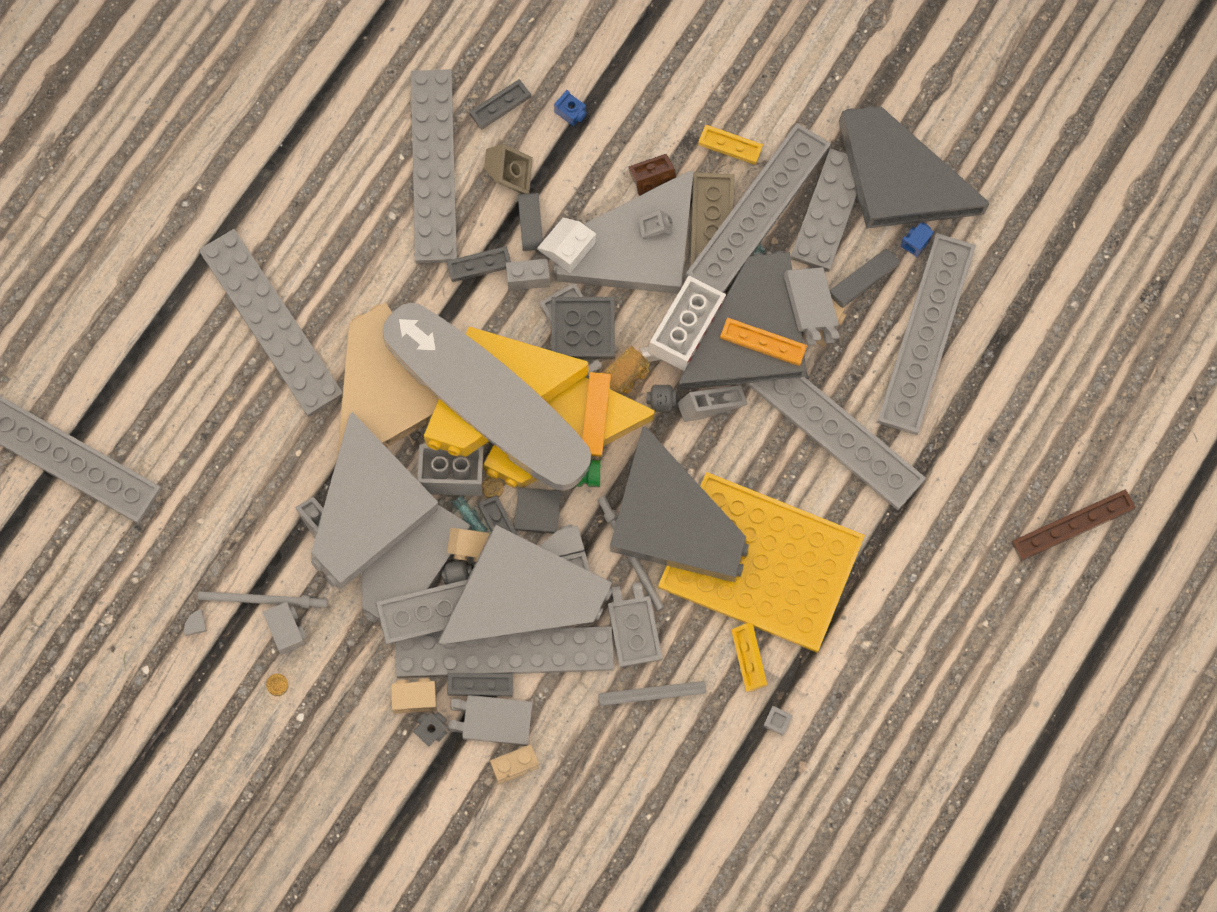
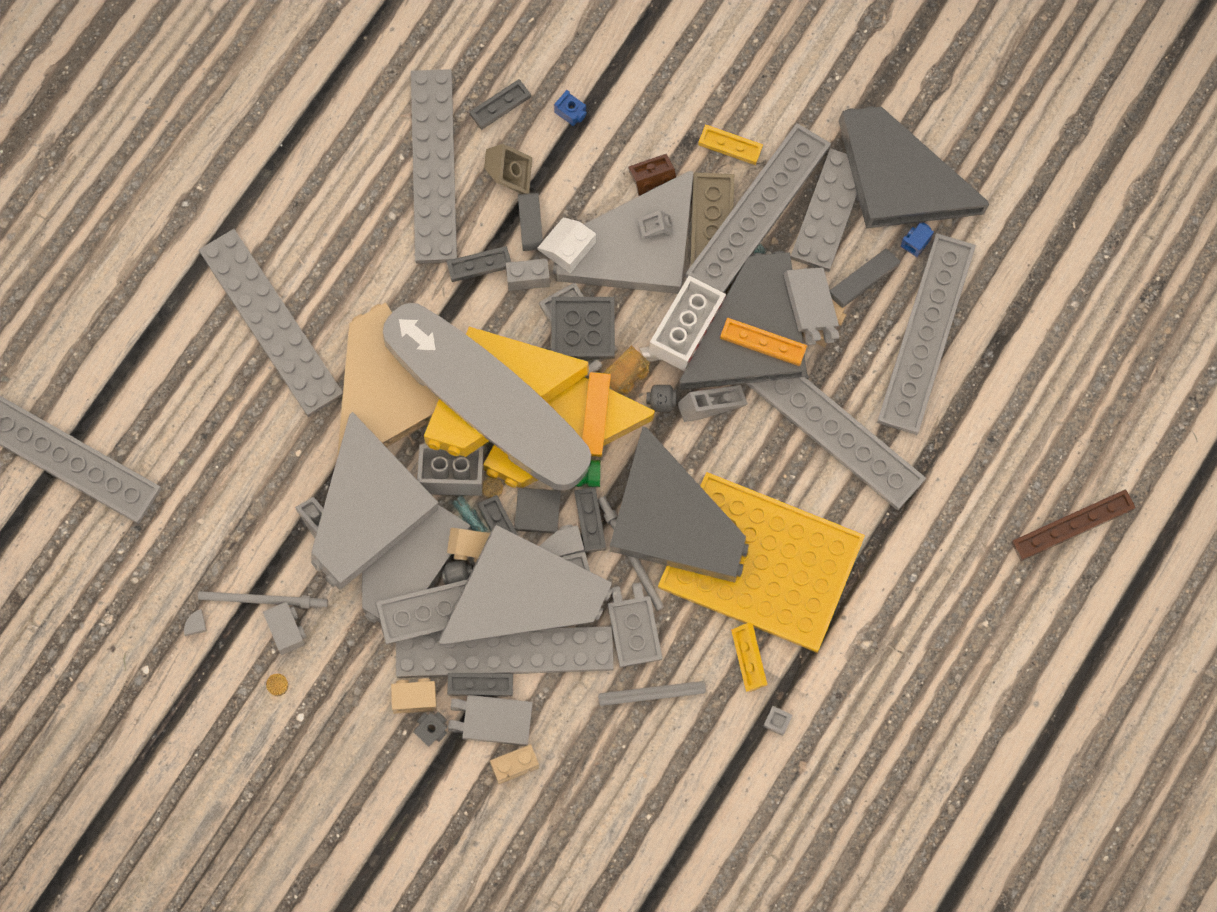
none -> dark grey plate [574,487,606,553]

